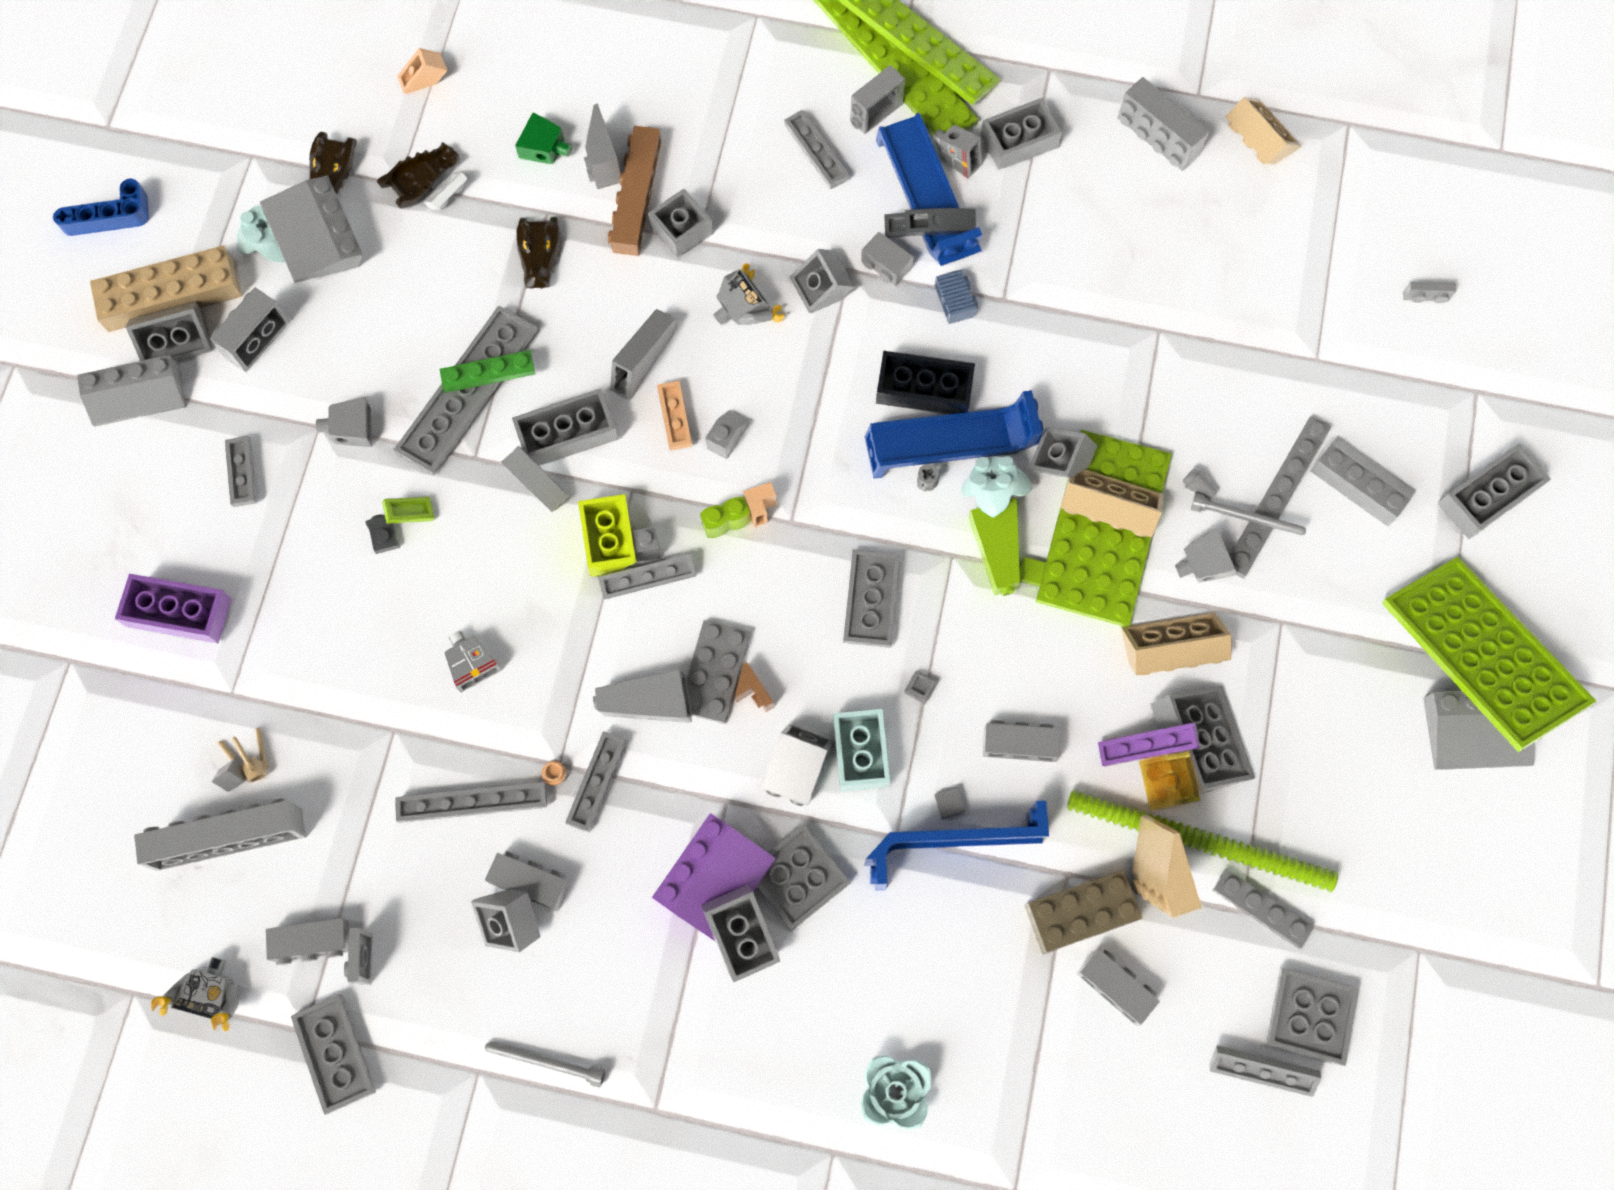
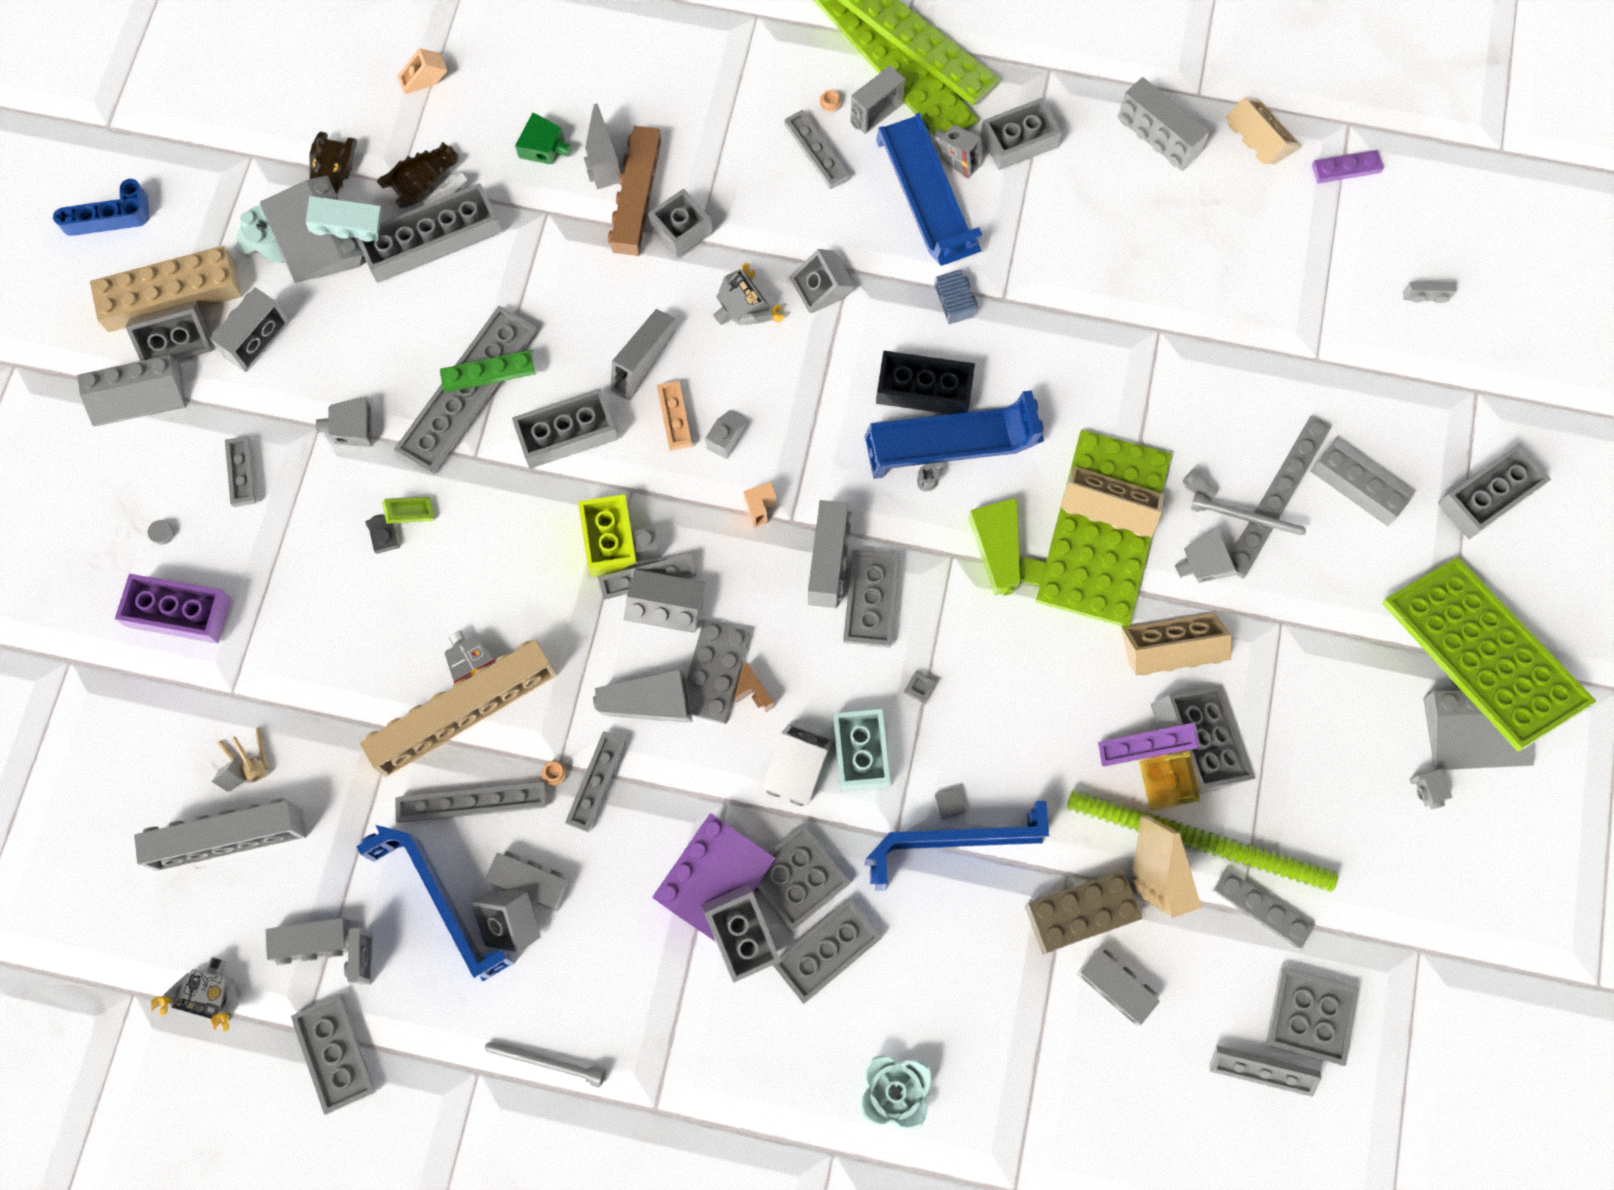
light grey tile [501,445,569,512] -> none
dark brown animal [516,216,561,289] -> none
lime brick [700,497,751,538] -> none
light grey brick [861,231,914,286] -> none
dark grey slope [884,208,977,238] -> none
light aqua brick [961,456,1033,518] -> none
light grey brick [982,720,1061,763] -> none
light grey slope [1028,427,1097,478] -> none
none -> light grey tile [147,520,174,545]
none -> light aqua brick [306,196,382,242]
none -> light grey brick [356,183,502,283]
none -> blue panel [356,825,515,982]
none -> tan brick [360,640,557,777]
none -> light grey slope [623,569,706,633]
none -> light grey plate [772,898,883,1005]
none -> light grey brick [808,500,852,608]
none -> light nougat plate [819,90,841,112]
none -> medium lavender plate [1311,150,1384,184]
none -> light grey brick [1409,769,1453,810]

